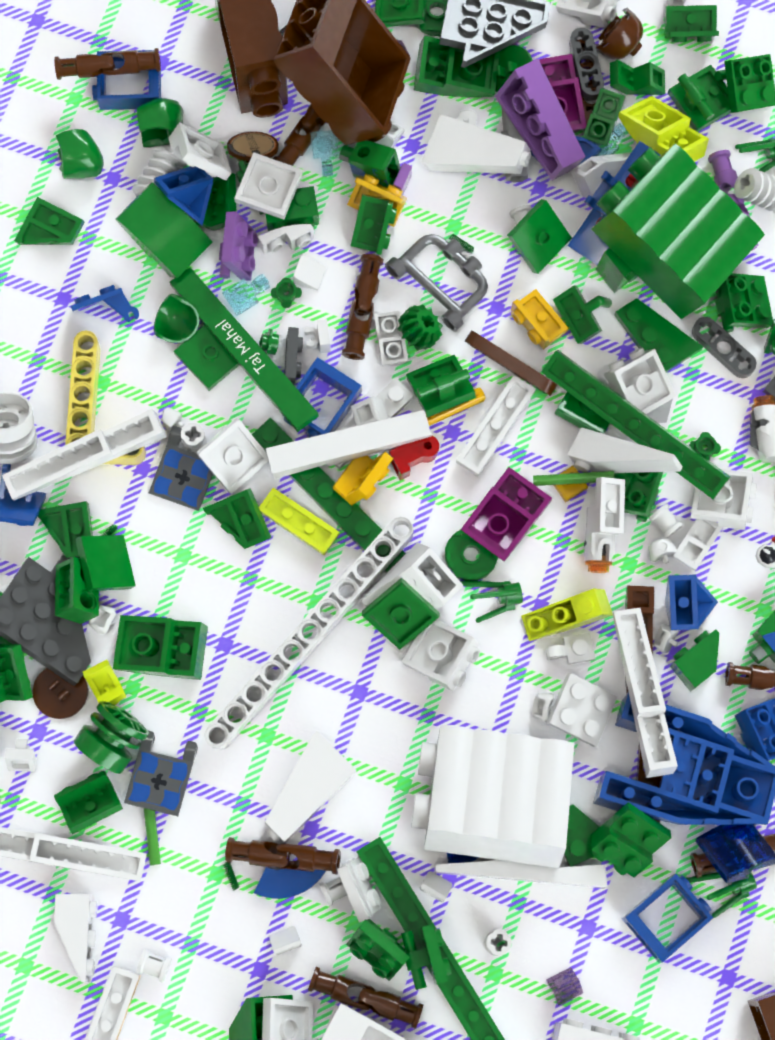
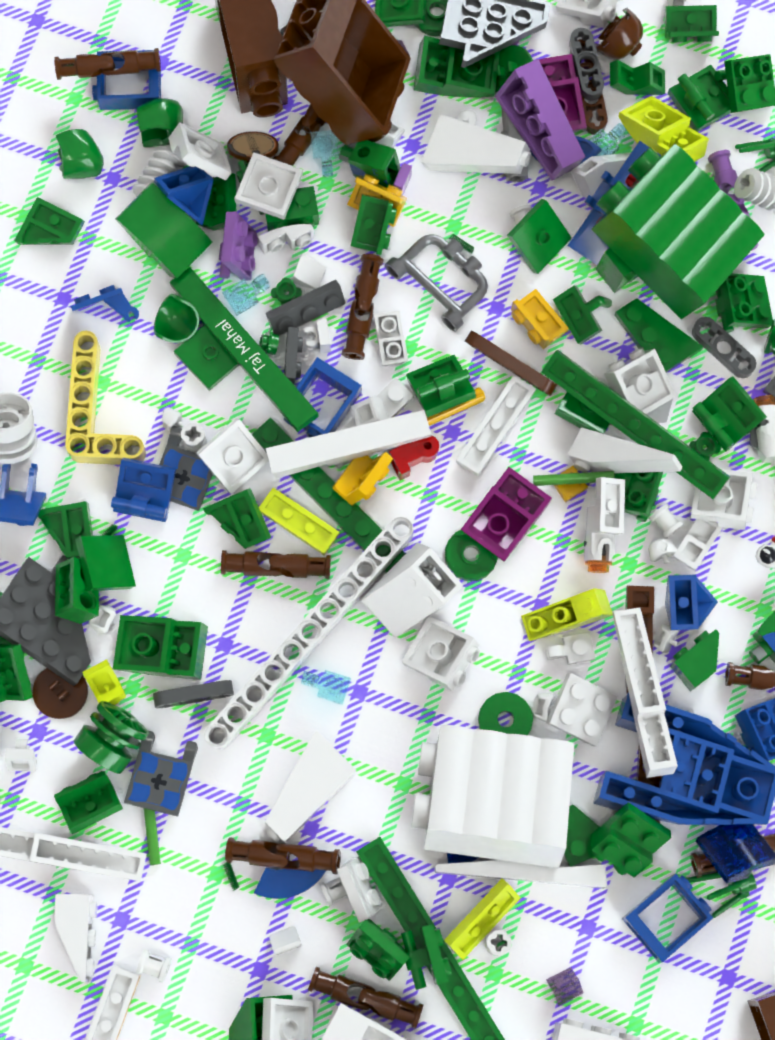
white slope [2,408,167,501] -> none
green tile [362,578,440,650] -> none
green gear [398,304,443,351] -> none
white slope [419,871,452,902] -> none
green plant [460,581,523,623] -> none
green slope [582,88,626,146] -> none
none -> blue plate [111,458,176,522]
none -> dark grey beam [153,680,234,709]
none -> reddish brown piece [221,550,331,579]
none -> dark grey plate [265,279,346,336]
none -> clear light blue plate [301,670,351,705]
none -> neon yellow plate [444,878,521,960]
none -> green tile [478,692,533,735]
none -> green plate [692,376,767,452]

